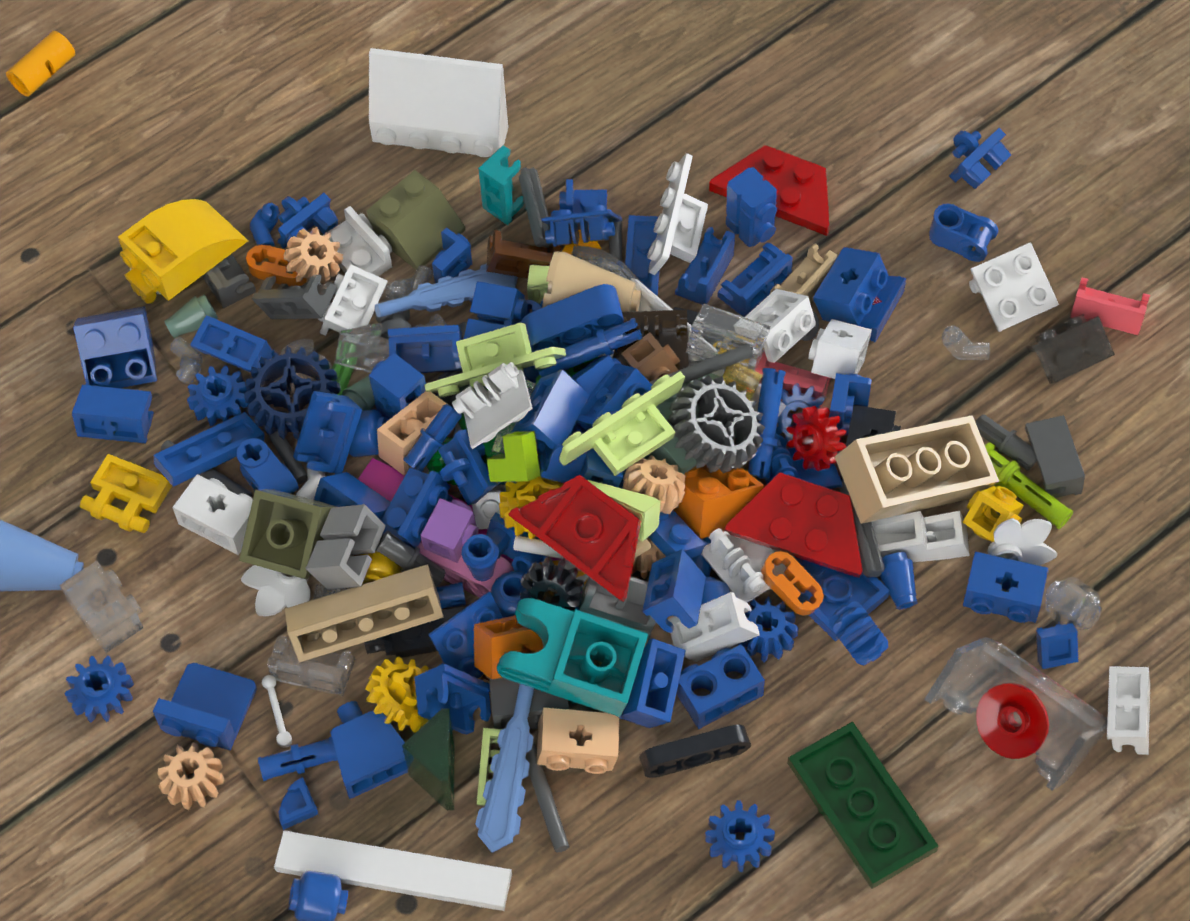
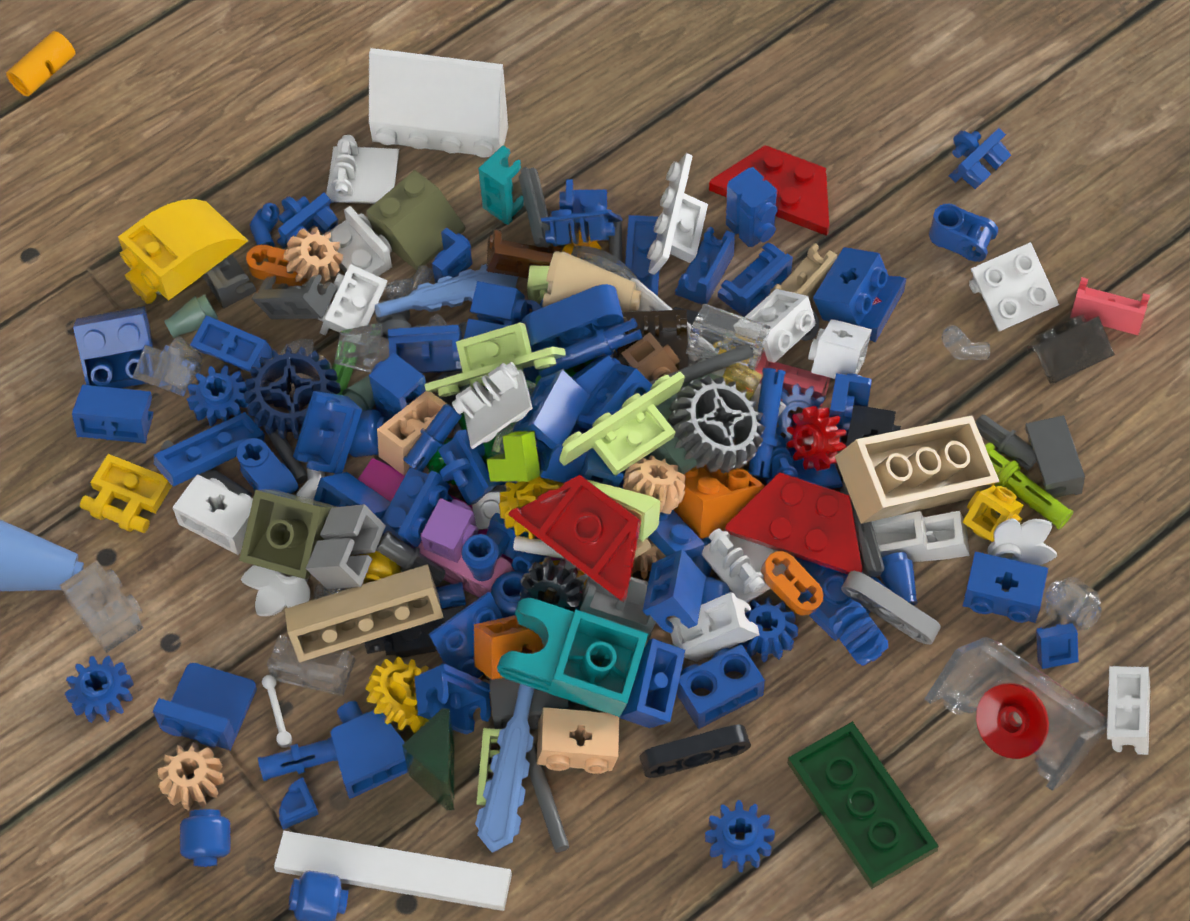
none -> clear brick [132,345,196,397]
none -> blue head [180,809,231,867]
none -> white hinge [326,135,399,204]
none -> light grey beam [841,571,941,645]

